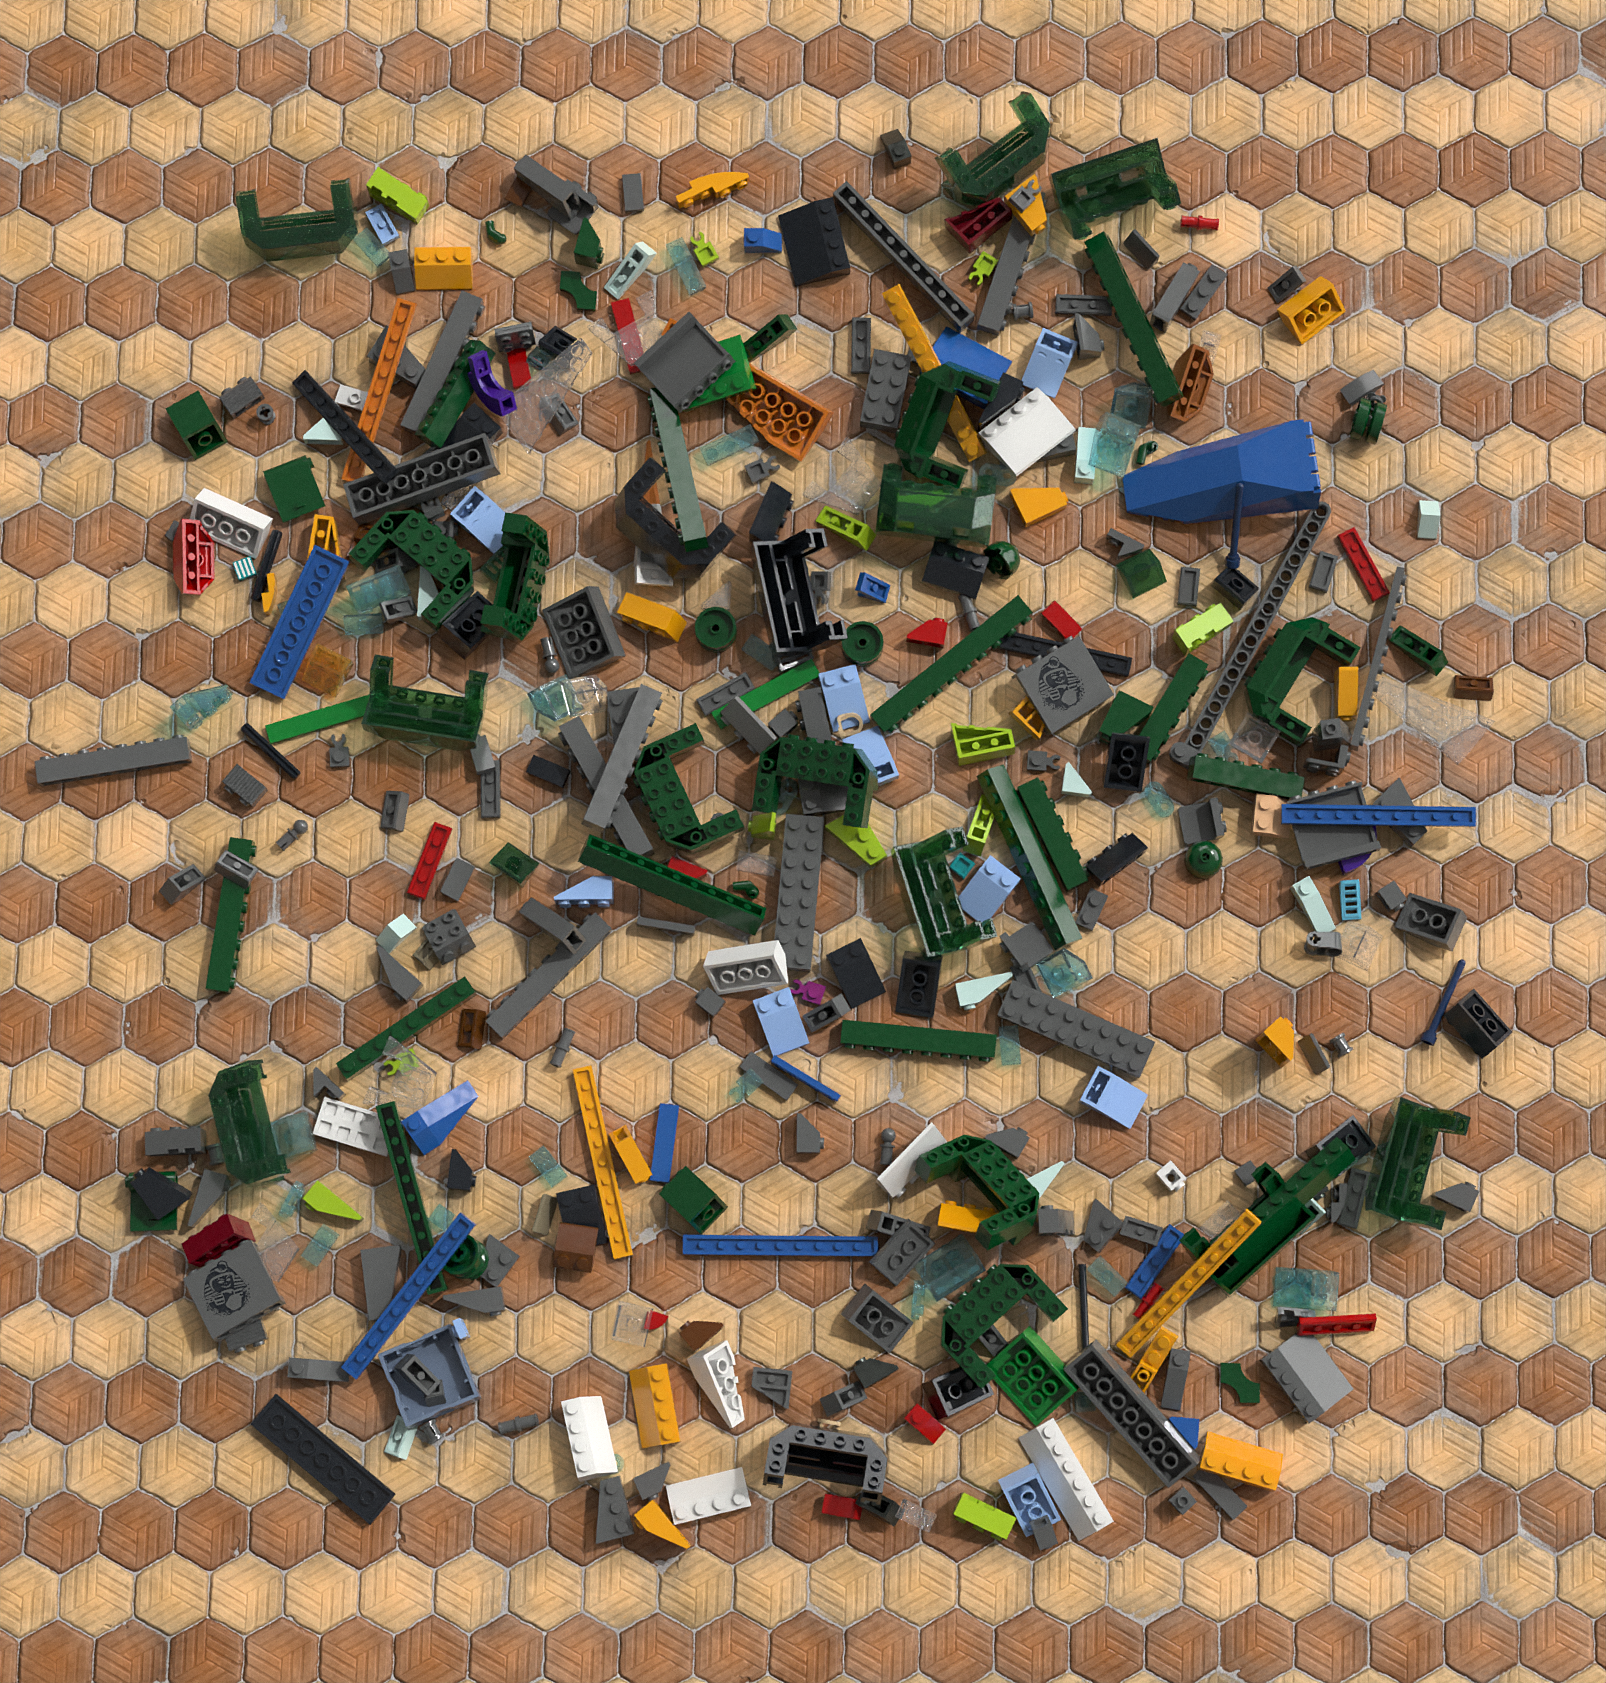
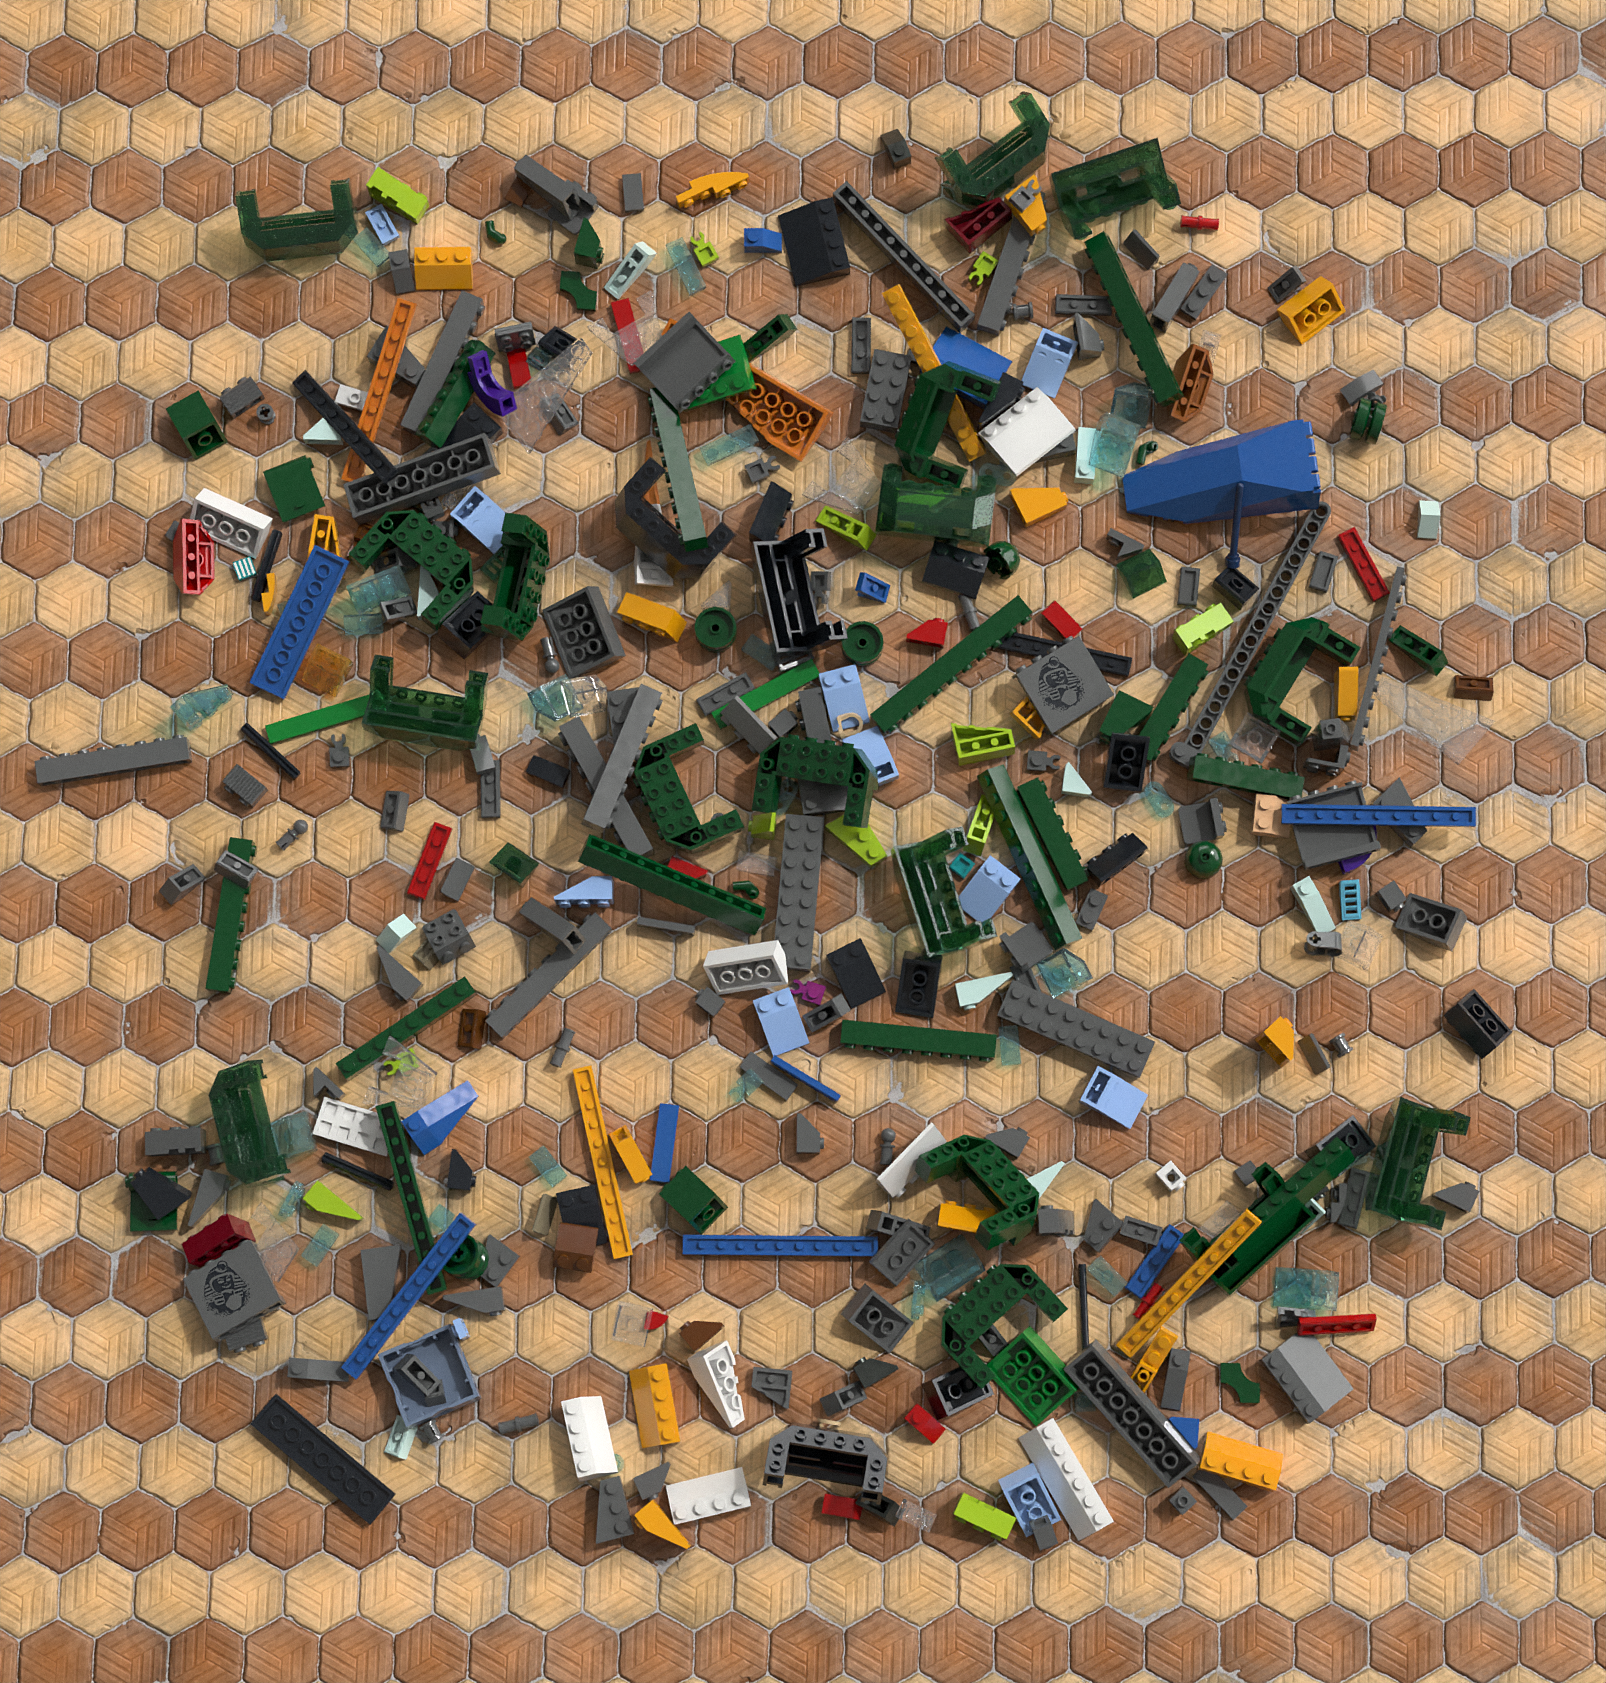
dark blue piece [1420,959,1466,1046] -> none
none -> black axle [321,1152,394,1191]

